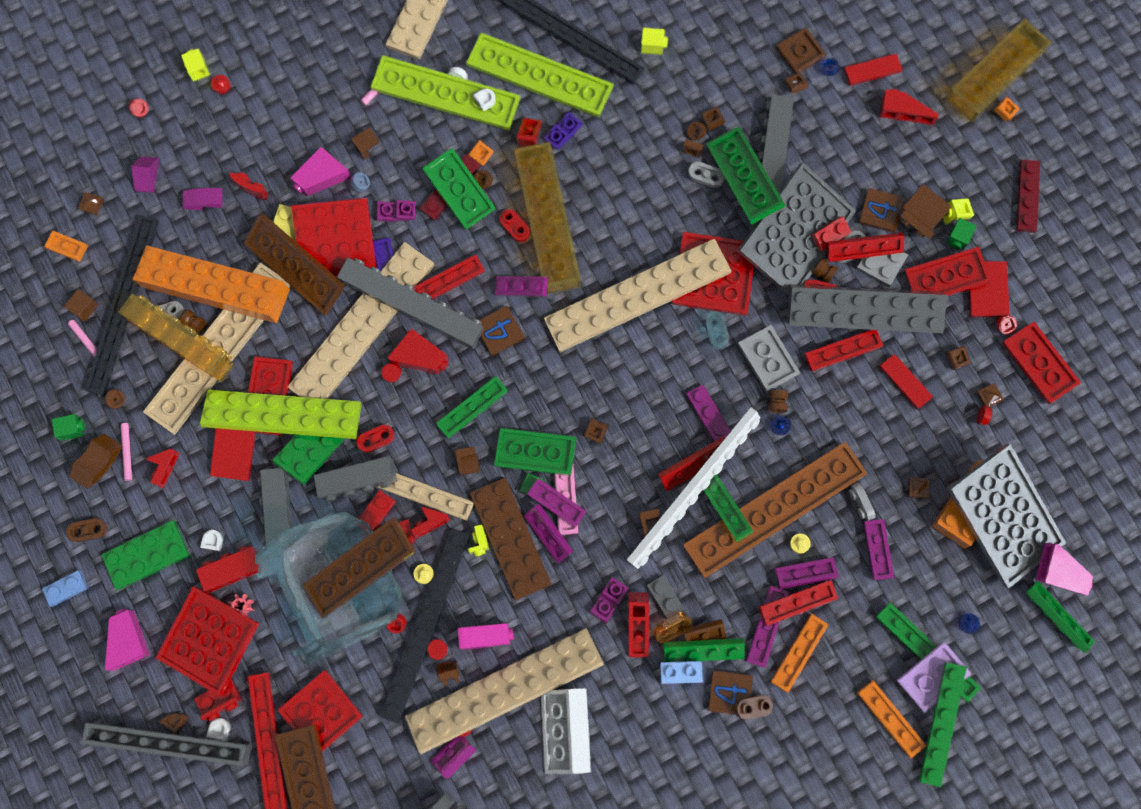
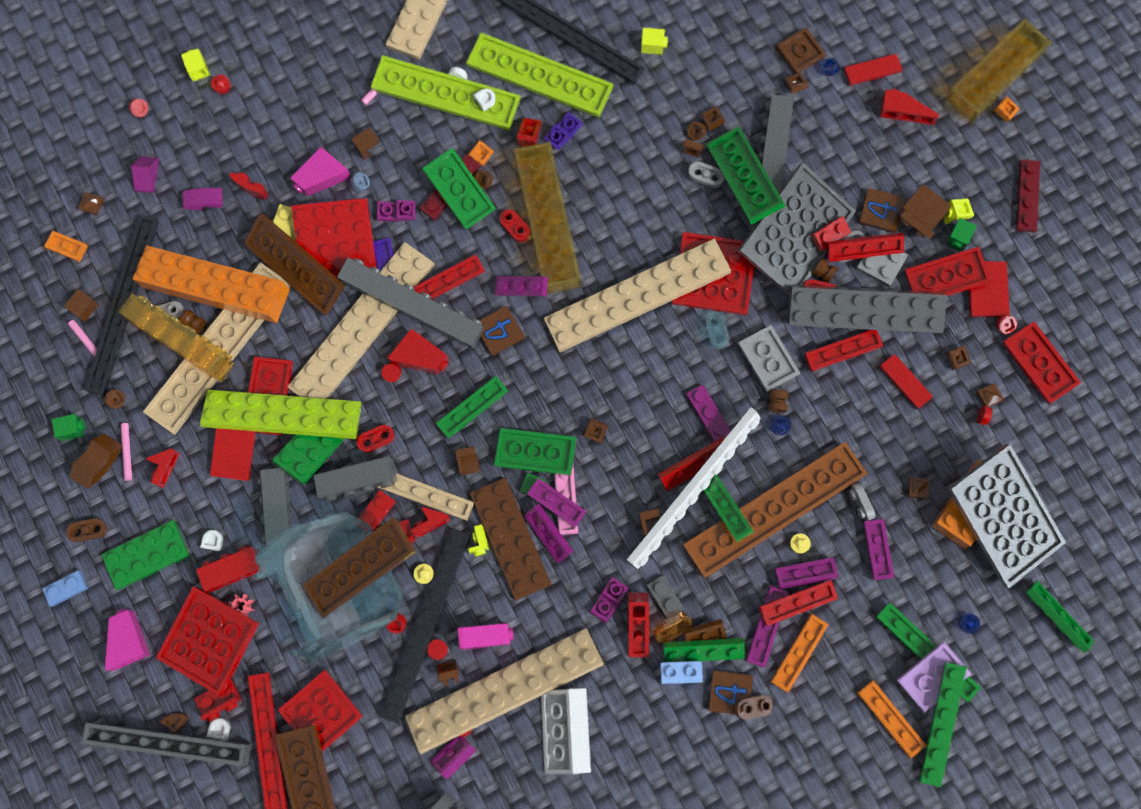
slope [1035,542,1093,595] -> none

